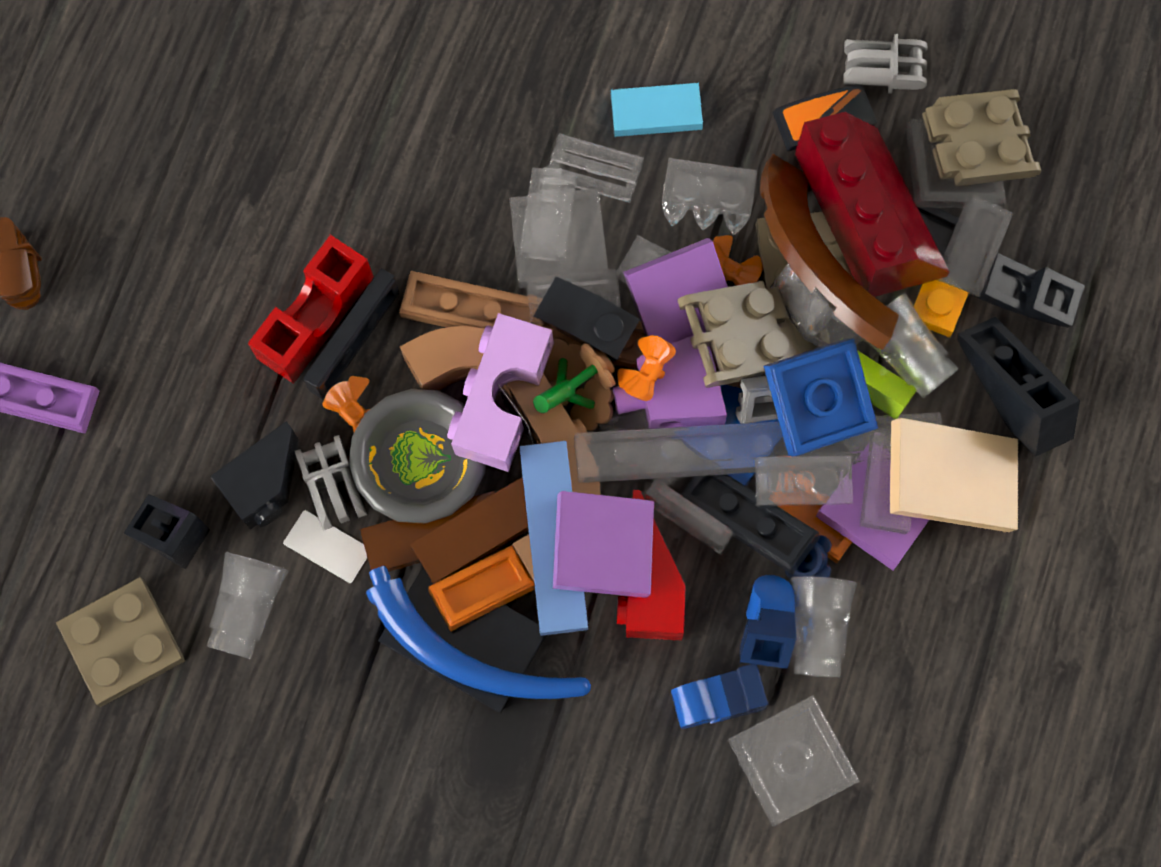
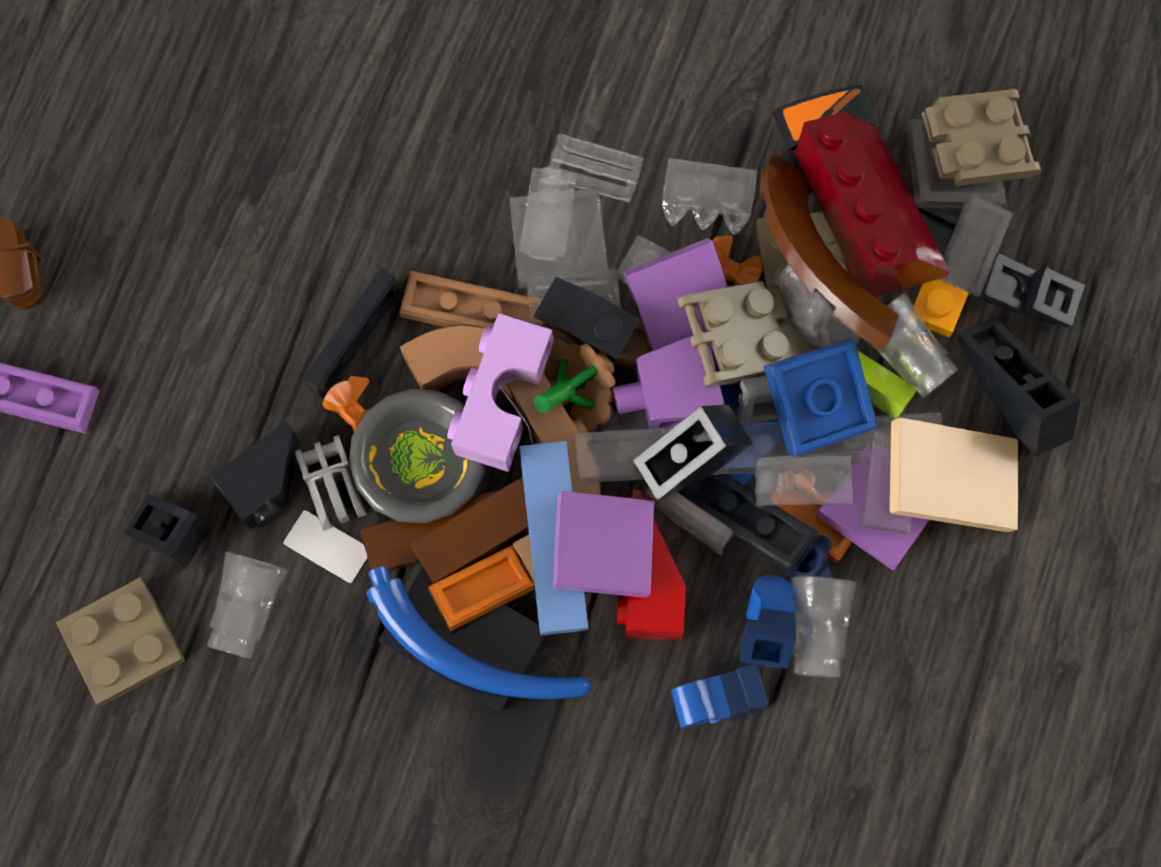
red arch [248,235,374,384] -> none
medium azure tile [611,83,703,137] -> none
orange piece [617,335,676,401] -> none
clear tile [728,695,860,827] -> none
light grey arm [843,34,927,94] -> none
none -> black slope [633,404,753,500]

